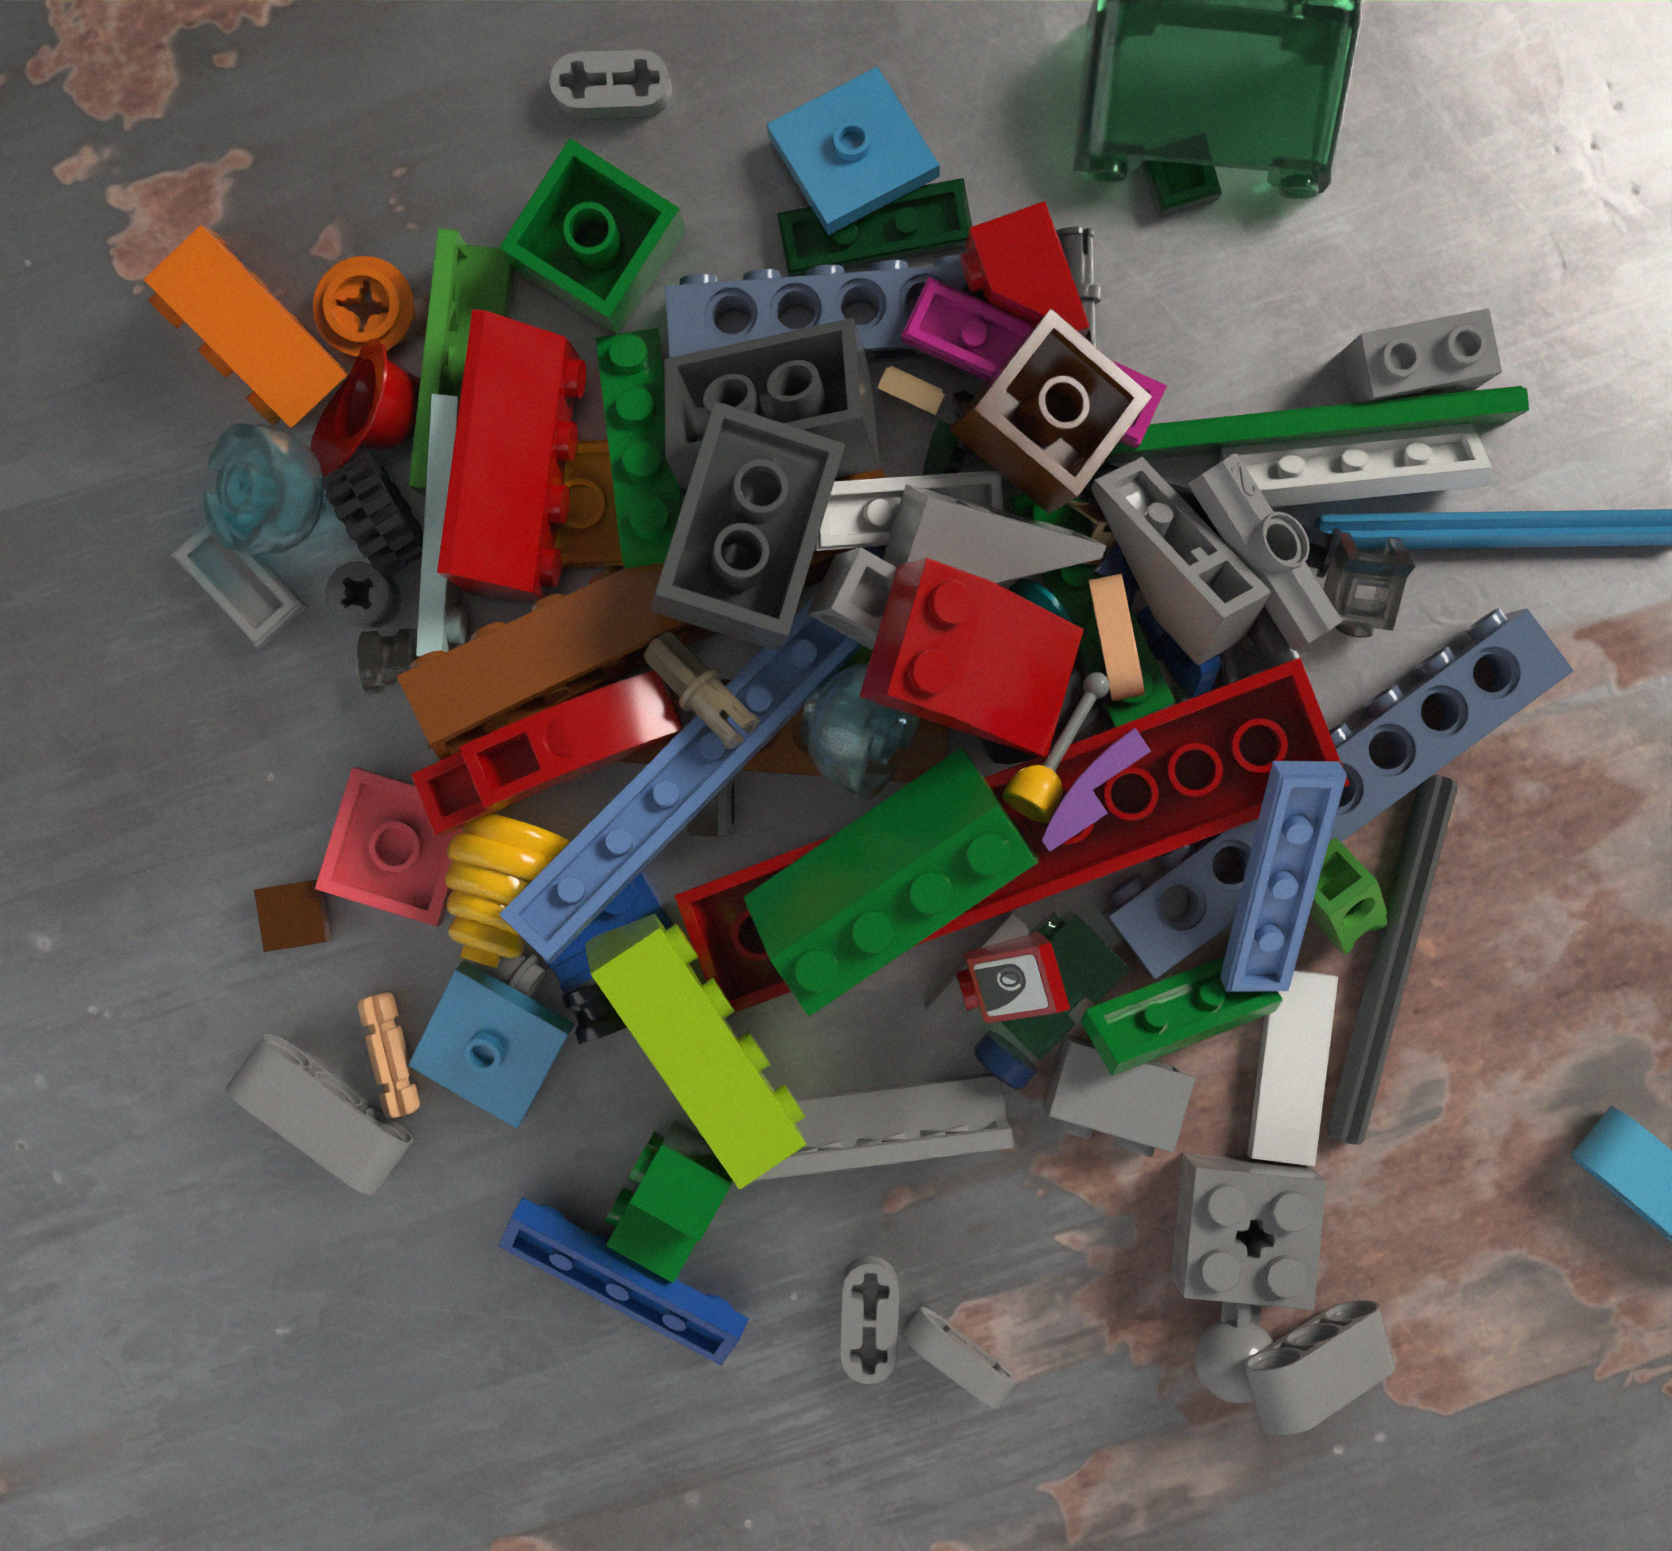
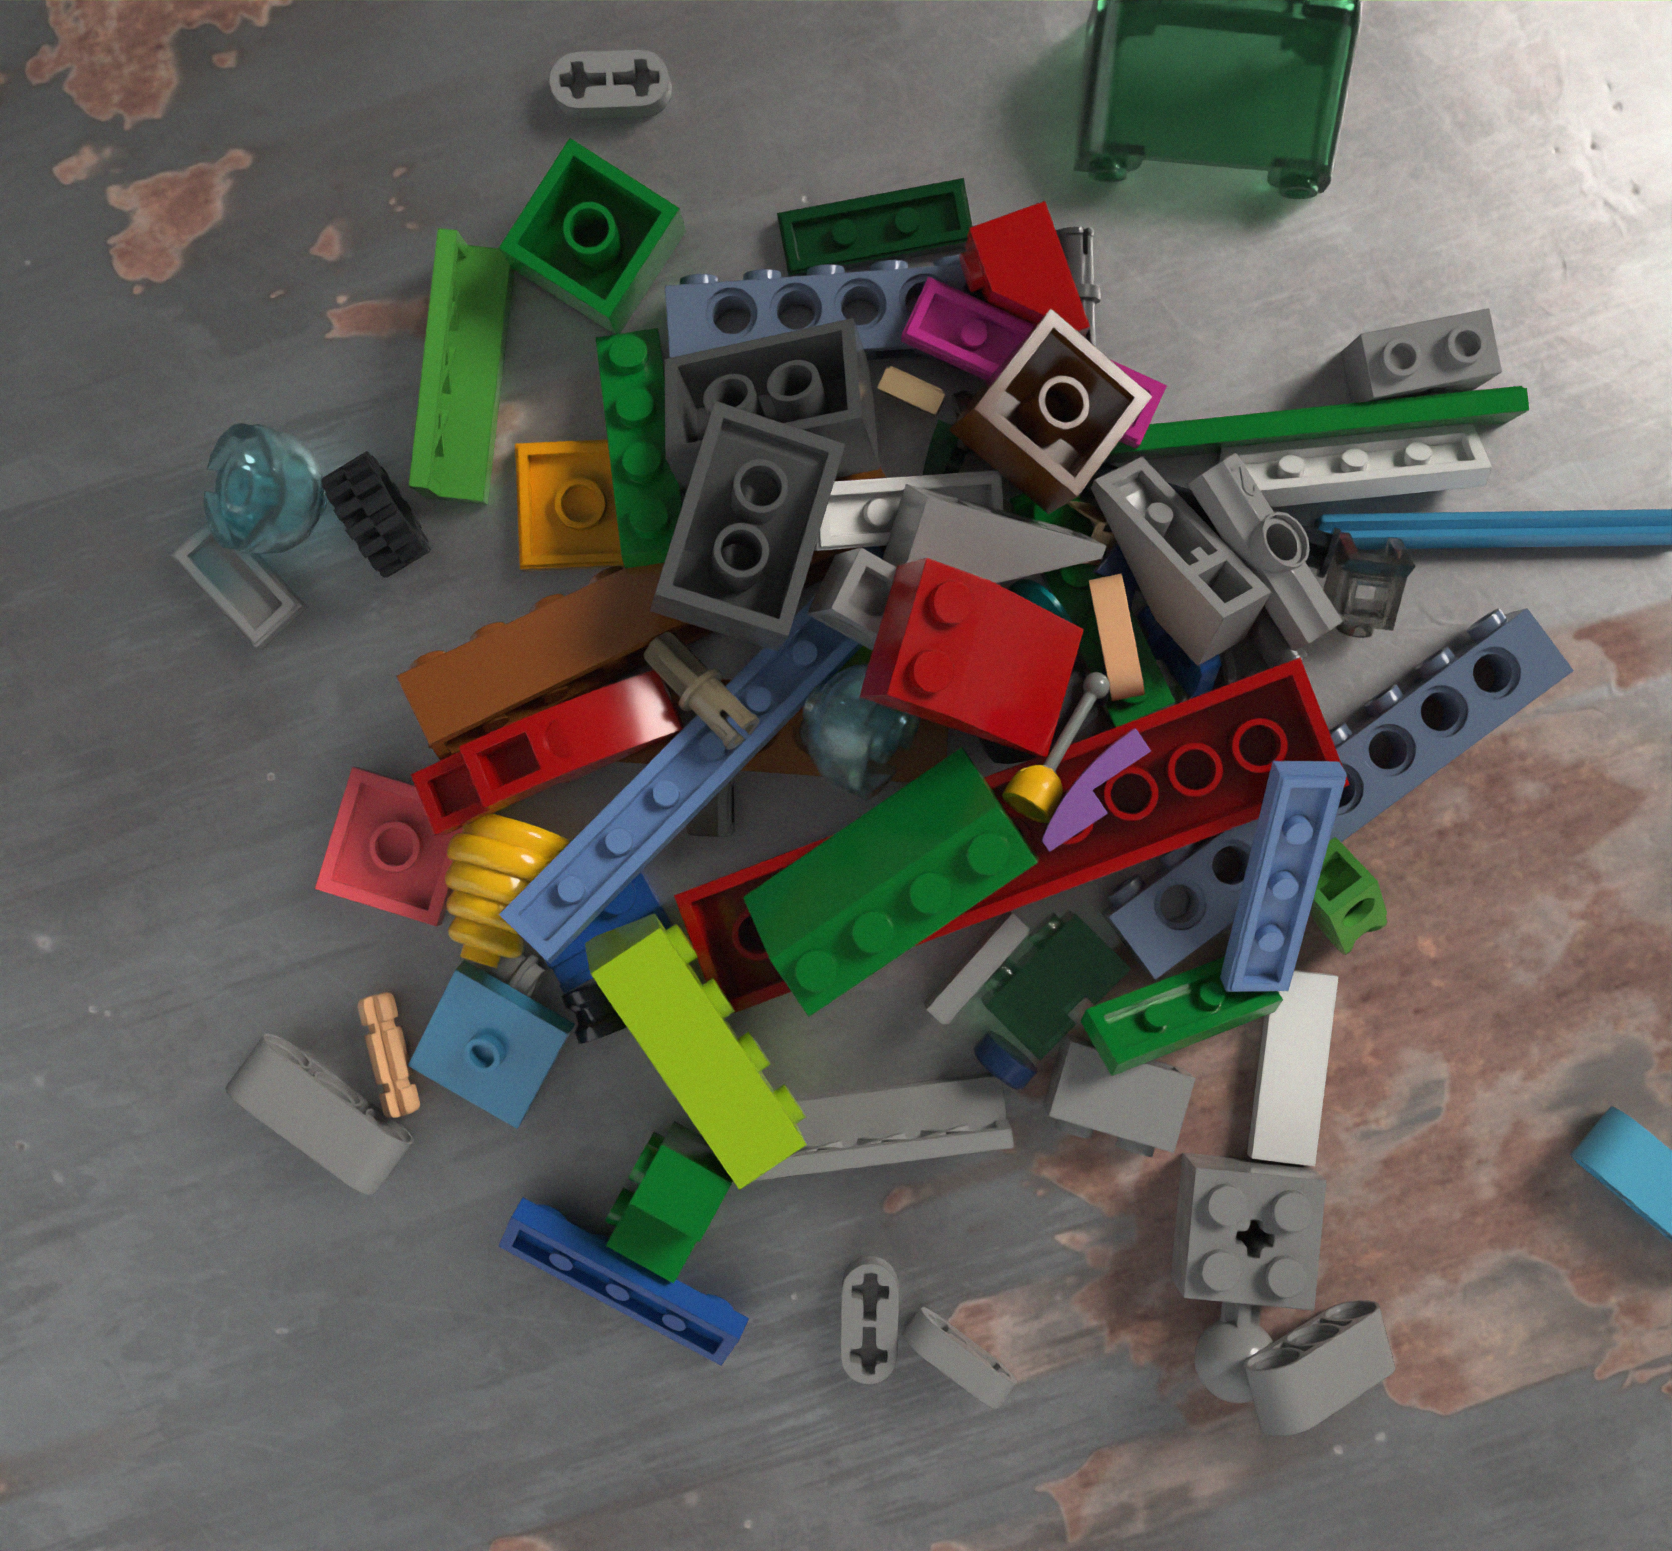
orange wedge [143,225,349,428] -> none
reddish brown tile [254,879,332,952] -> none
red piece [309,339,421,478] -> none
orange gear [313,256,417,358] -> none
dark grey wheel [325,561,401,629] -> none
clear smoke wheel [357,628,420,694] -> none
light aqua plate [416,394,468,656] -> none
red slope [437,309,586,602] -> none
dark azure plate [766,66,940,235] -> none
slope [956,932,1070,1024] -> none
dark green tile [1140,133,1222,218] -> none
dark grey axle [1327,774,1458,1145] -> none

